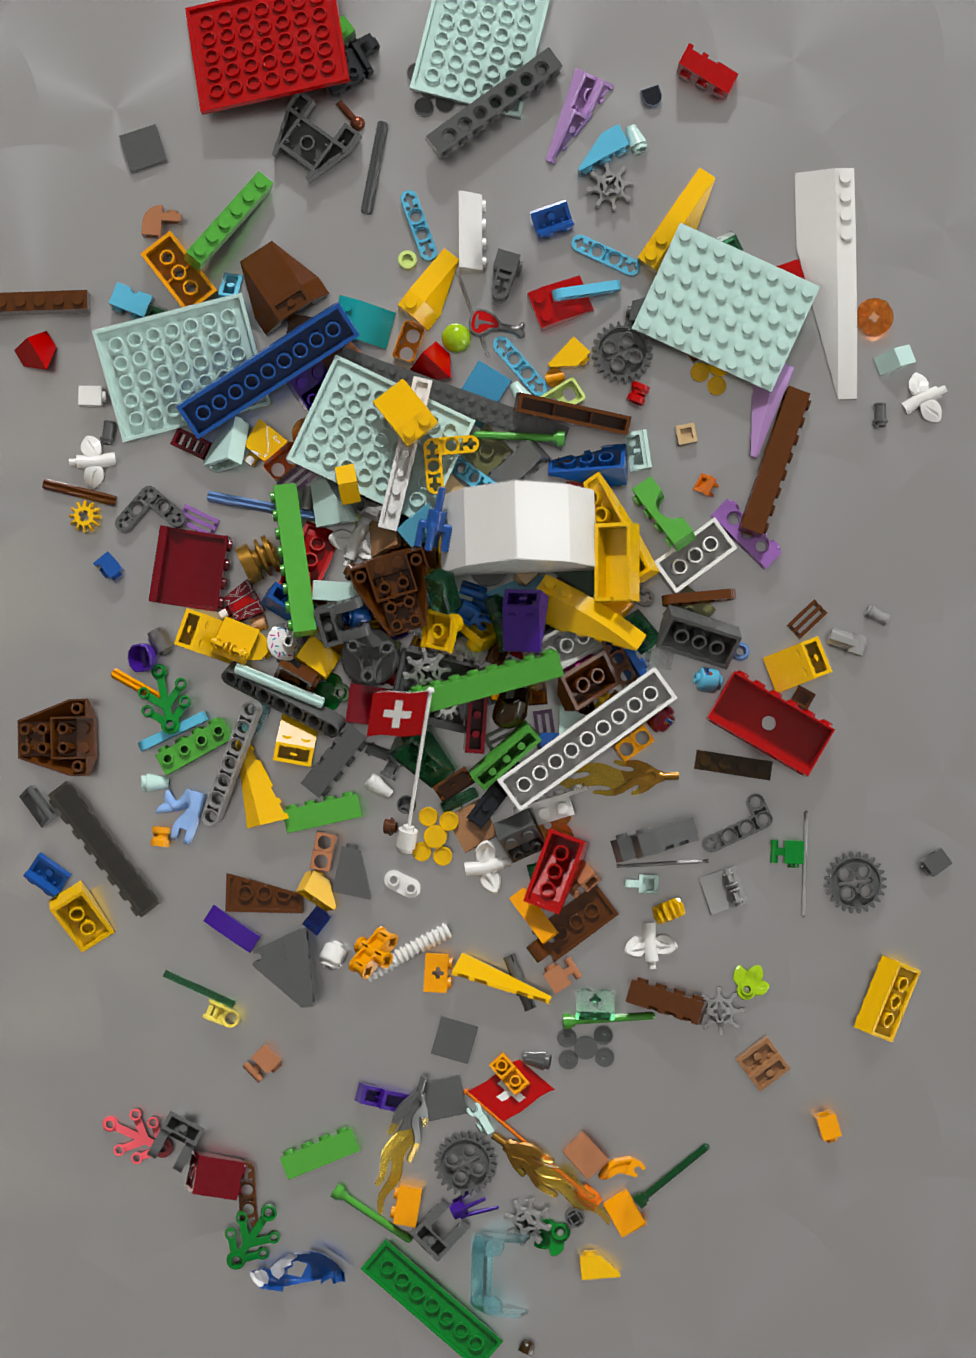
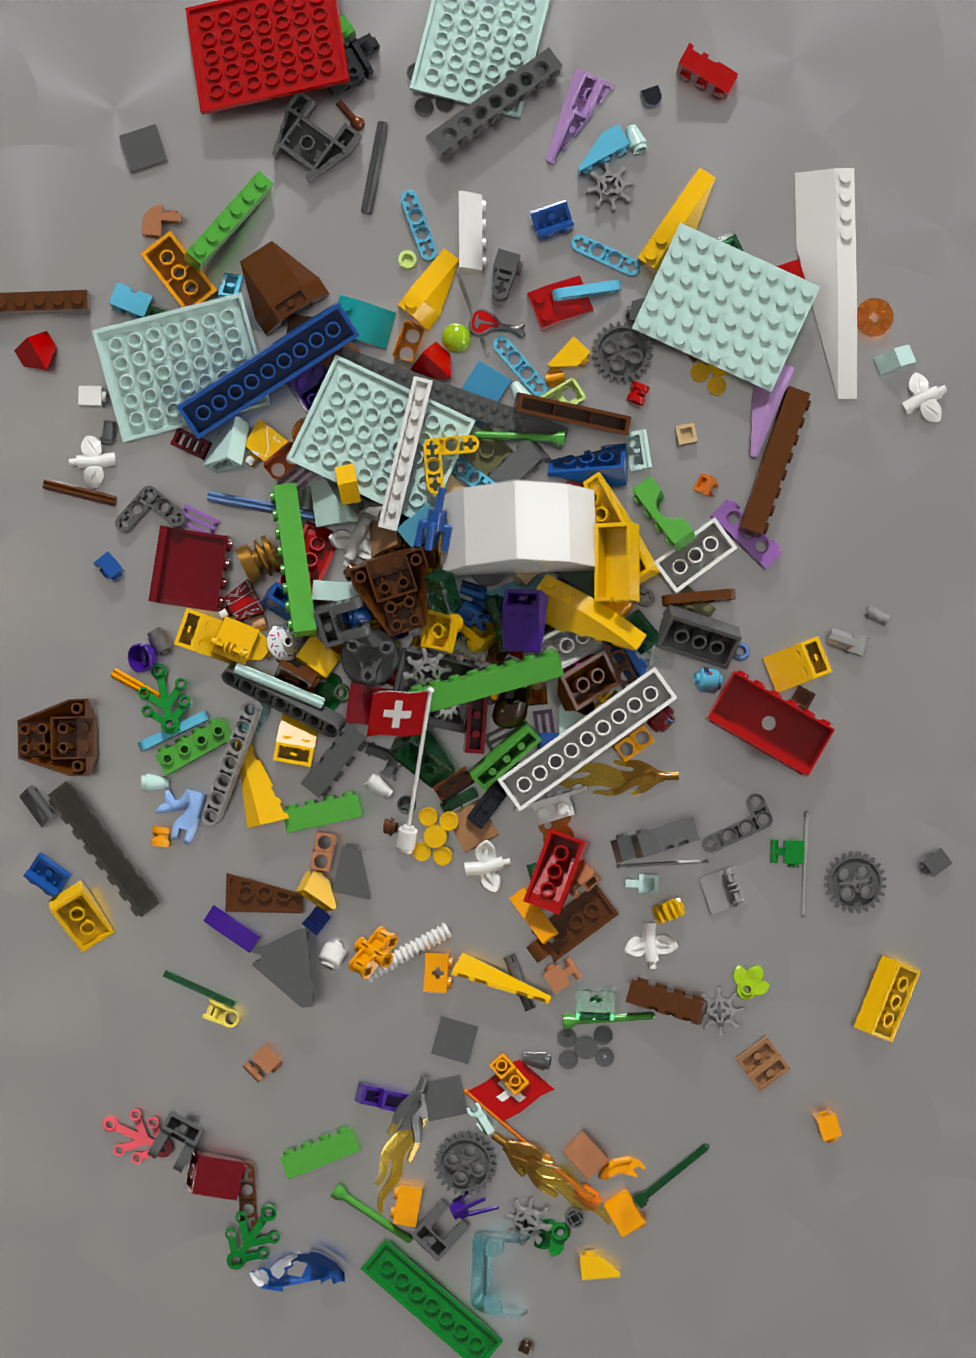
yellow gear [68,500,102,533] -> none
yellow slope [373,379,439,448] -> none
white plate [384,870,421,898] -> none
dark grey slope [494,809,545,863] -> none
dark brown plate [694,750,773,781] -> none
reddish brown tile [786,599,828,639] -> none
dark grey pin [873,402,888,427] -> none

